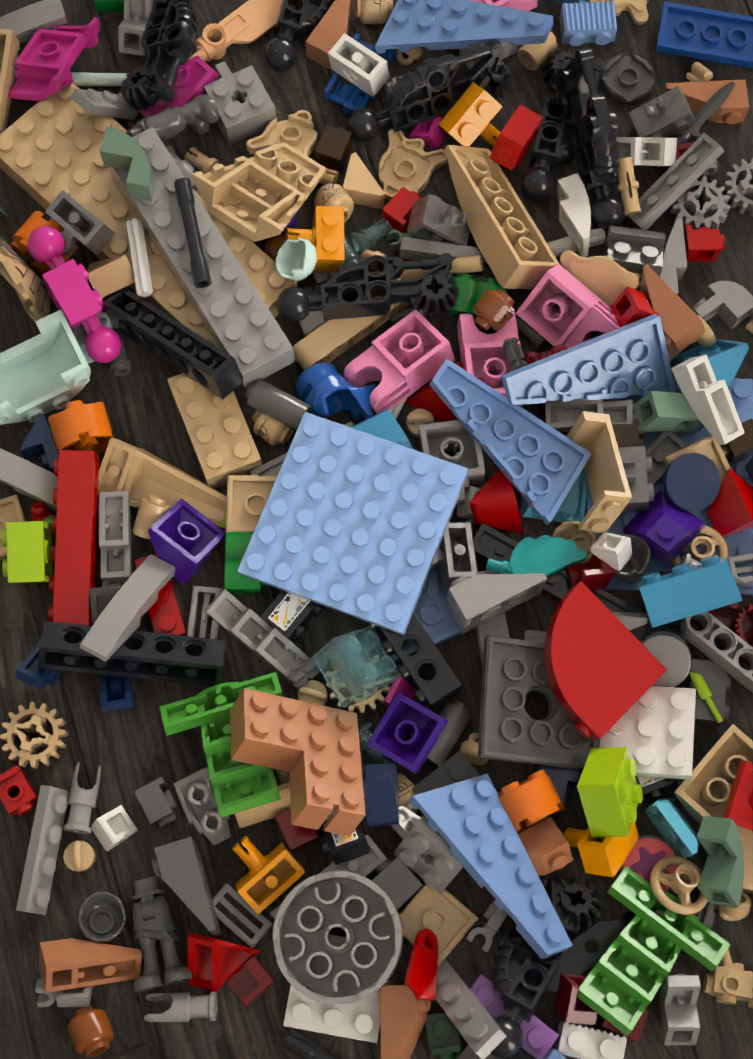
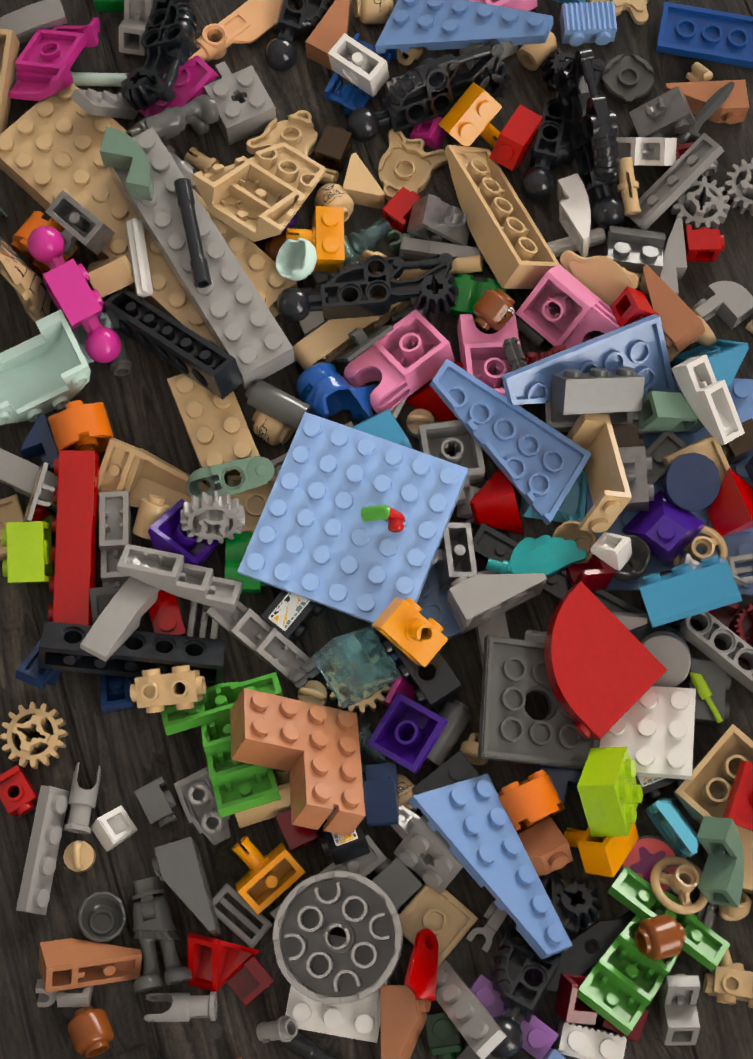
none -> light grey piece [23,462,55,522]
none -> light grey slope [117,544,242,612]
none -> tan brick [130,665,206,713]
none -> light grey gear [180,491,245,544]
none -> sand green piece [187,455,275,498]
none -> light grey pin [256,1015,298,1043]
none -> dark grey piece [334,325,394,362]
none -> arm [361,505,406,533]
none -> light orange brick [372,597,448,667]
none -> brick [550,367,645,415]
none -> dark orange head [635,914,686,961]

